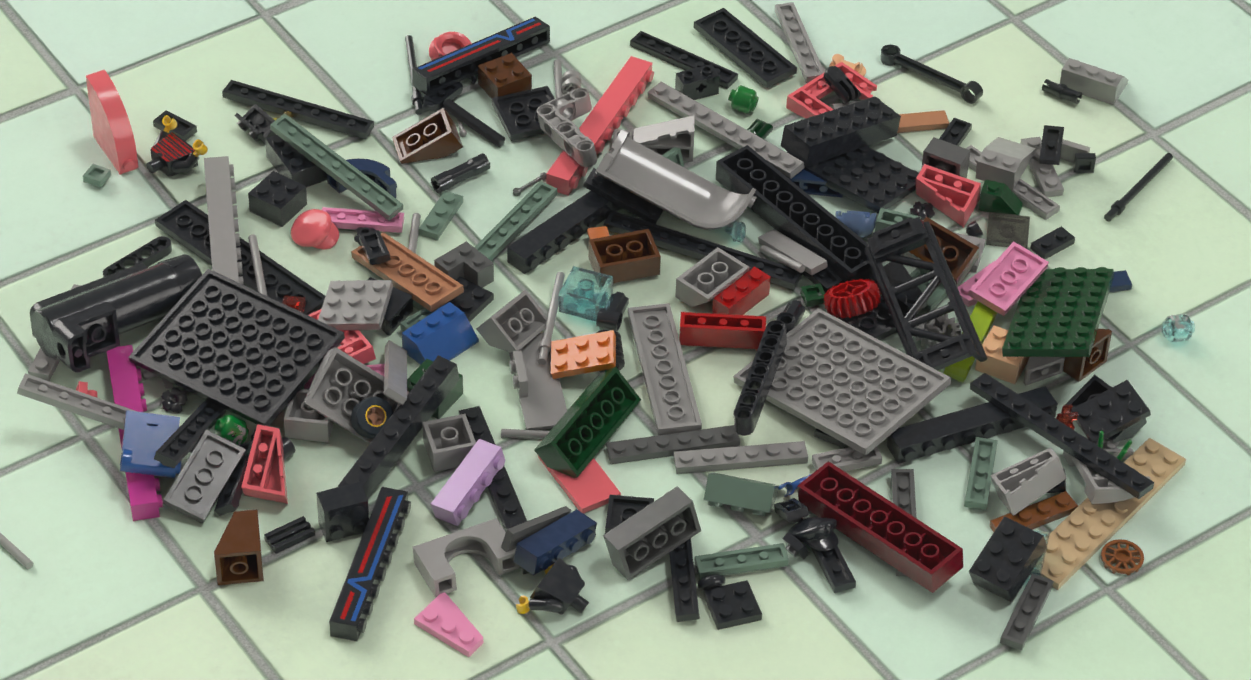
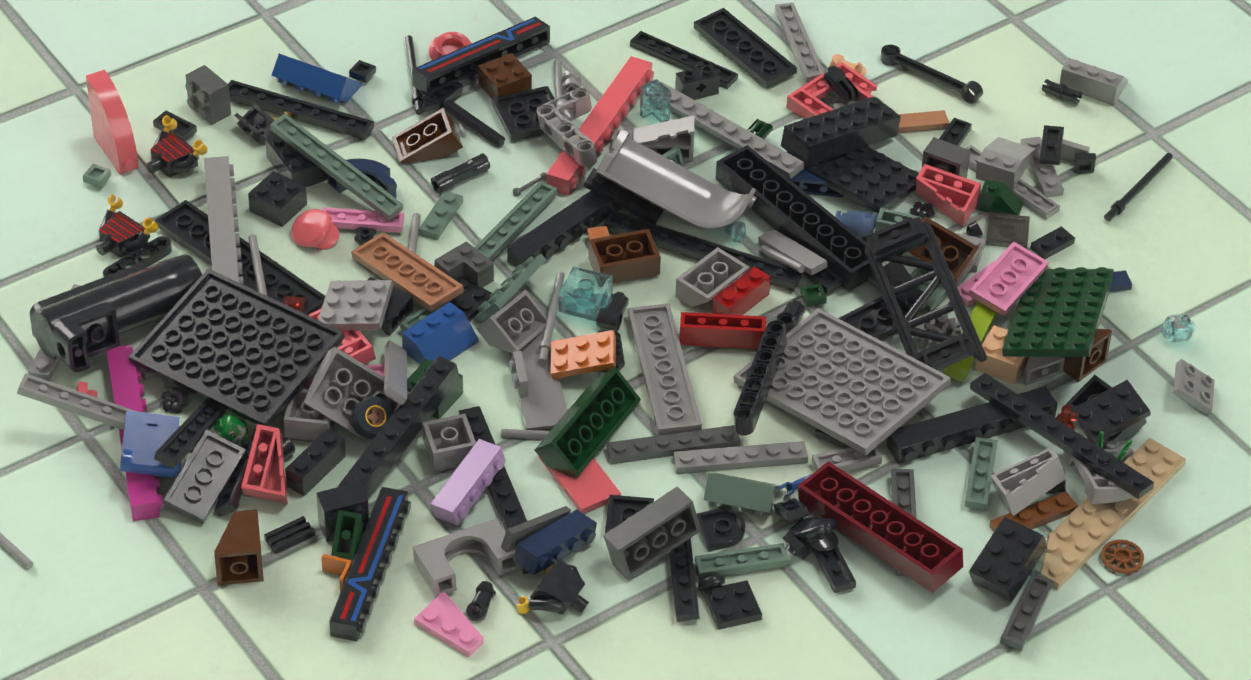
black plate [359,230,391,265] -> none
green head [728,85,759,114] -> none
red gear [824,279,881,318] -> none
none -> black torso [96,194,158,257]
none -> dark grey brick [185,65,231,125]
none -> blue slope [271,53,362,104]
none -> black brick [285,429,346,496]
none -> orange bracket [321,554,352,592]
none -> dark green slope [331,510,363,559]
none -> black plate [349,60,376,83]
none -> black piece [466,581,496,621]
none -> sand green plate [474,254,546,324]
none -> clear light blue bracket [640,79,672,123]
none -> black tile [697,509,745,552]
none -> light grey plate [1173,359,1215,415]

